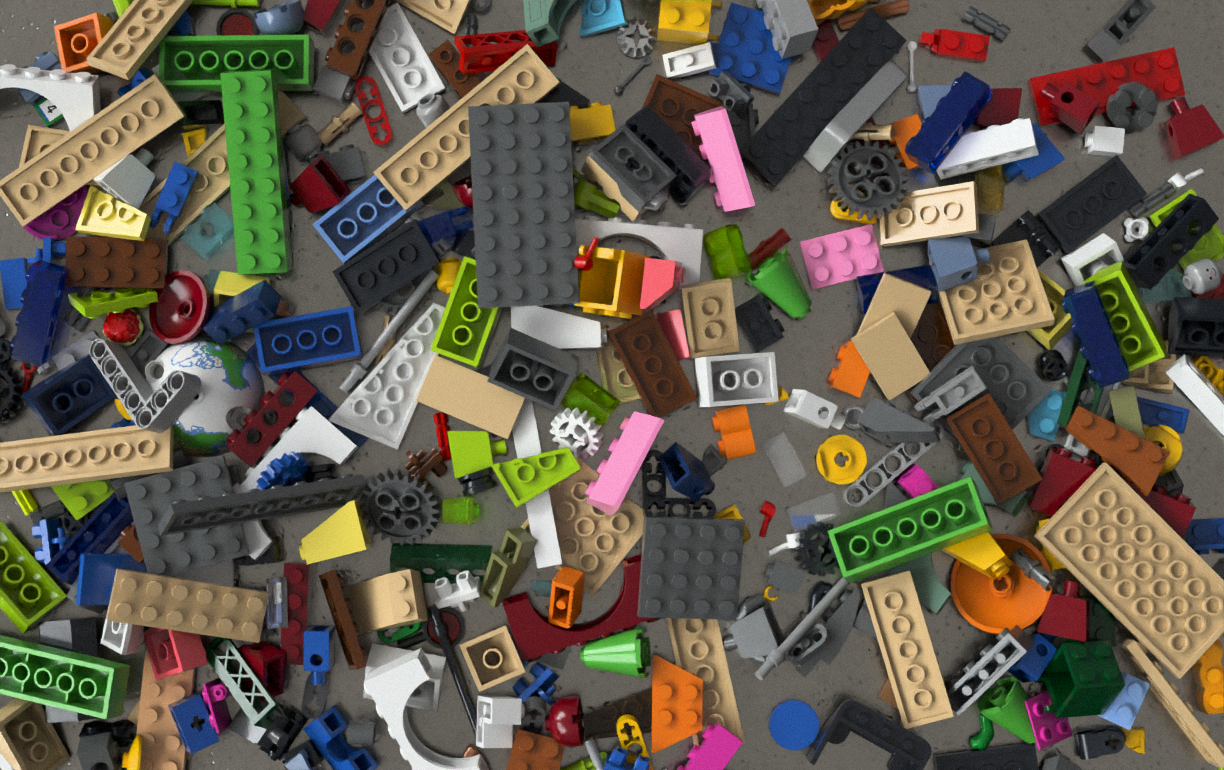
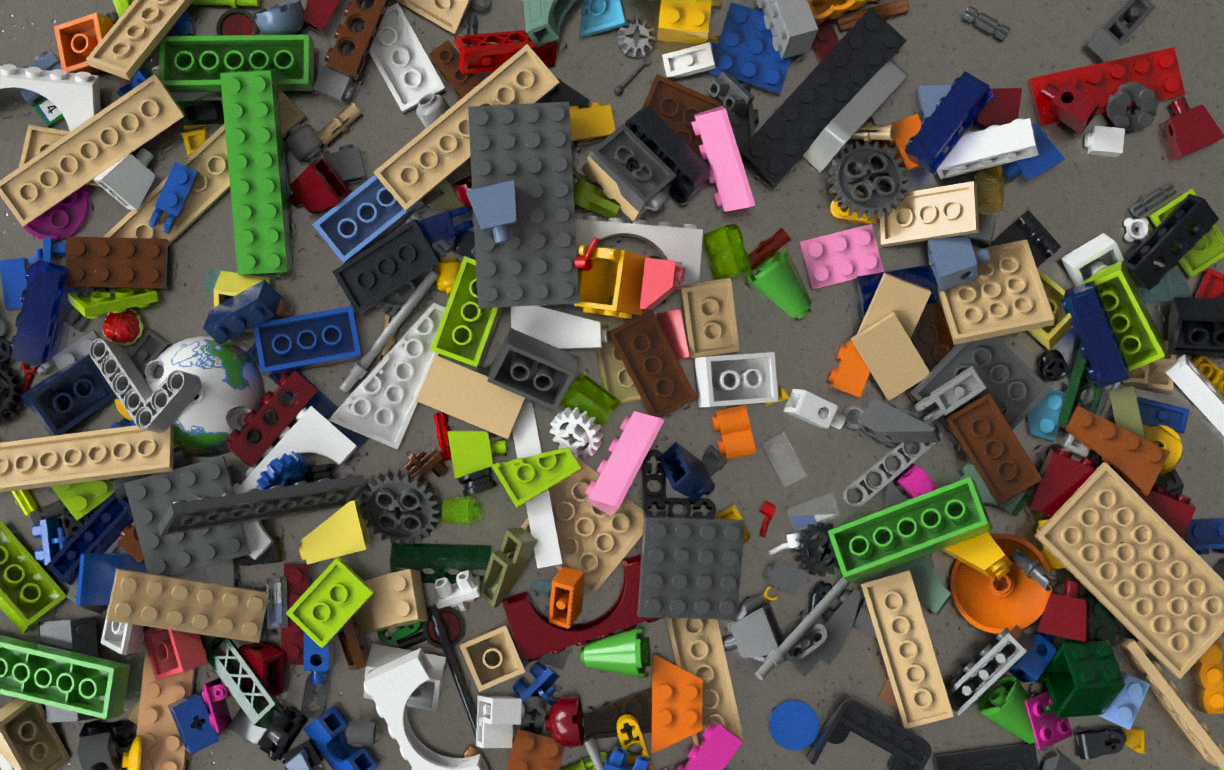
light yellow wing [75,185,151,241] -> none
dark red dish [149,270,210,344] -> none
clear light blue brick [180,203,234,262] -> none
red beam [355,76,393,147] -> none
black bracket [735,294,785,353] -> none
yellow plate [816,435,867,485] -> none
white hinge [907,41,917,92] -> none
red hinge [919,29,990,62] -> none
green arm [970,715,994,750] -> none
black plate [1037,155,1147,254] -> none
white hand [1168,168,1204,189] -> none
light grey head [1183,258,1223,295] -> none
none -> lime plate [286,557,375,649]
none -> sand blue torso [466,180,517,244]

